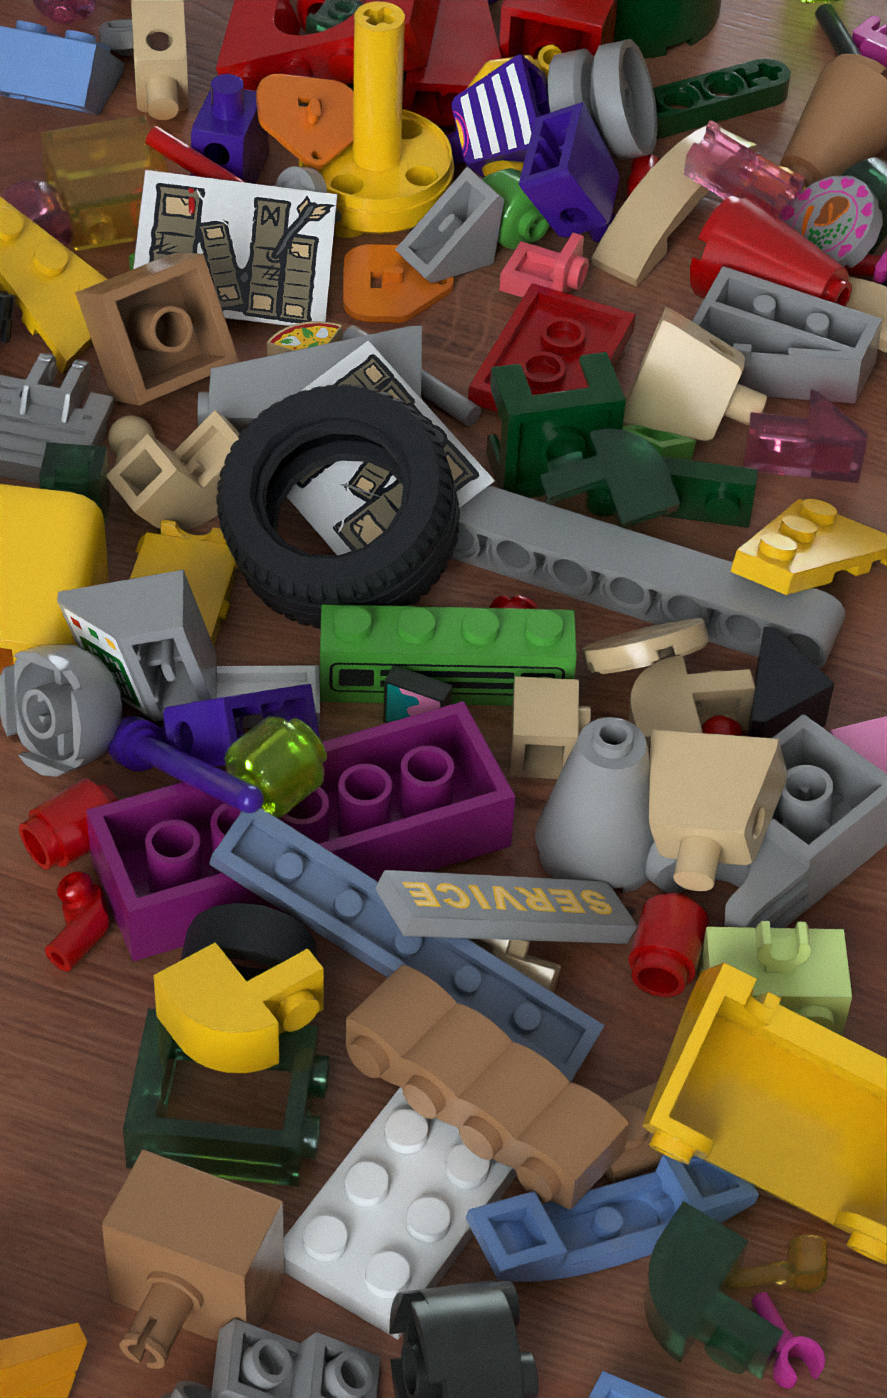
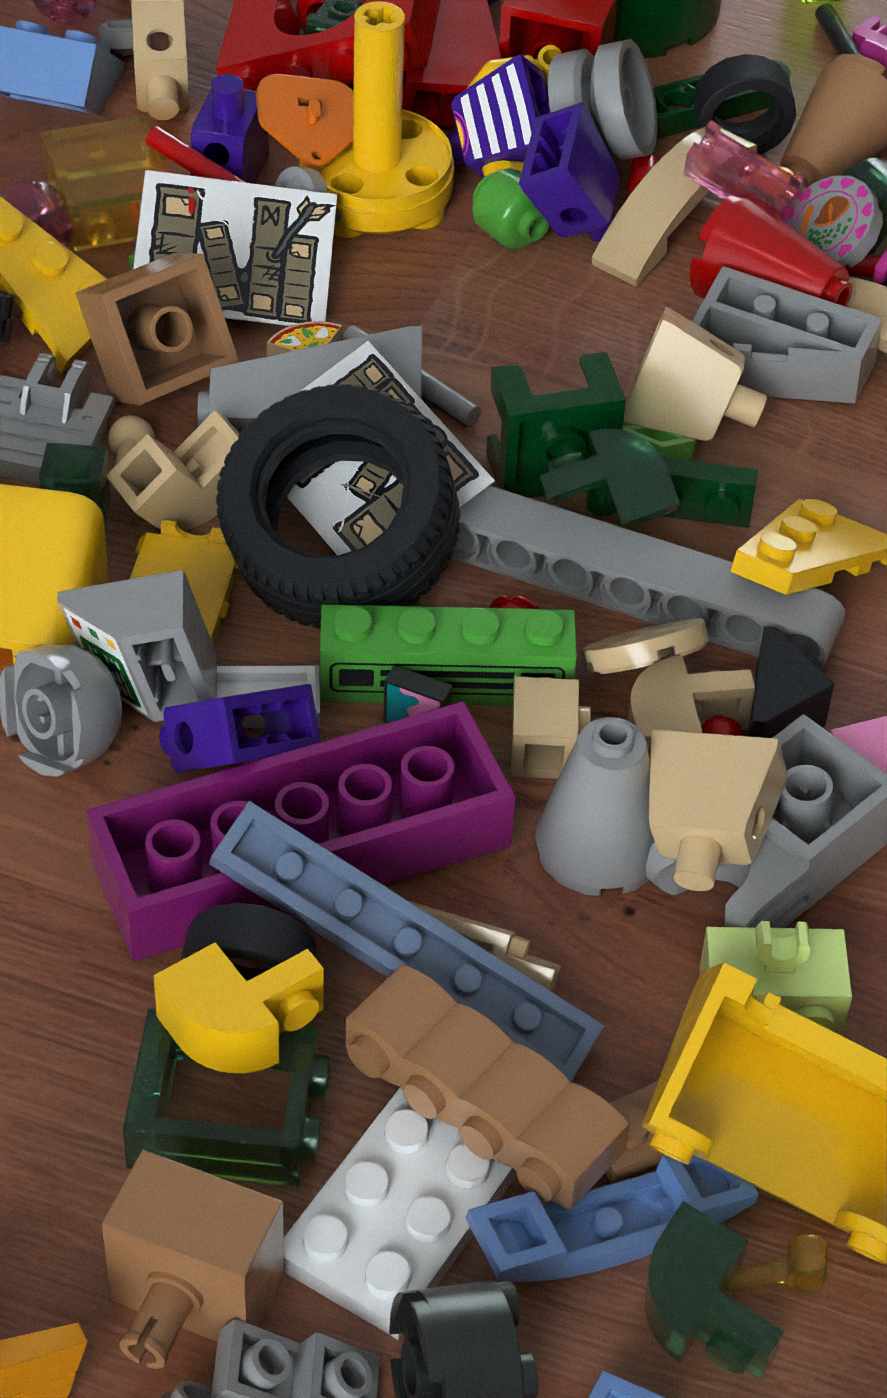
red brick [19,778,118,870] -> none
red arm [44,871,110,972] -> none
dark purple piece [108,716,264,813] -> none
clear neon green head [225,716,327,818] -> none
orange piece [343,244,454,323] -> none
light grey tile [375,870,638,944] -> none
light grey slope [395,167,504,283] -> none
red plate [468,283,636,412] -> none
coral bracket [499,233,589,298] -> none
red brick [628,892,709,997] -> none
clear pink slope [743,389,868,483] -> none
dark pink hand [751,1292,825,1389] -> none
none -> black tyre [693,54,797,156]

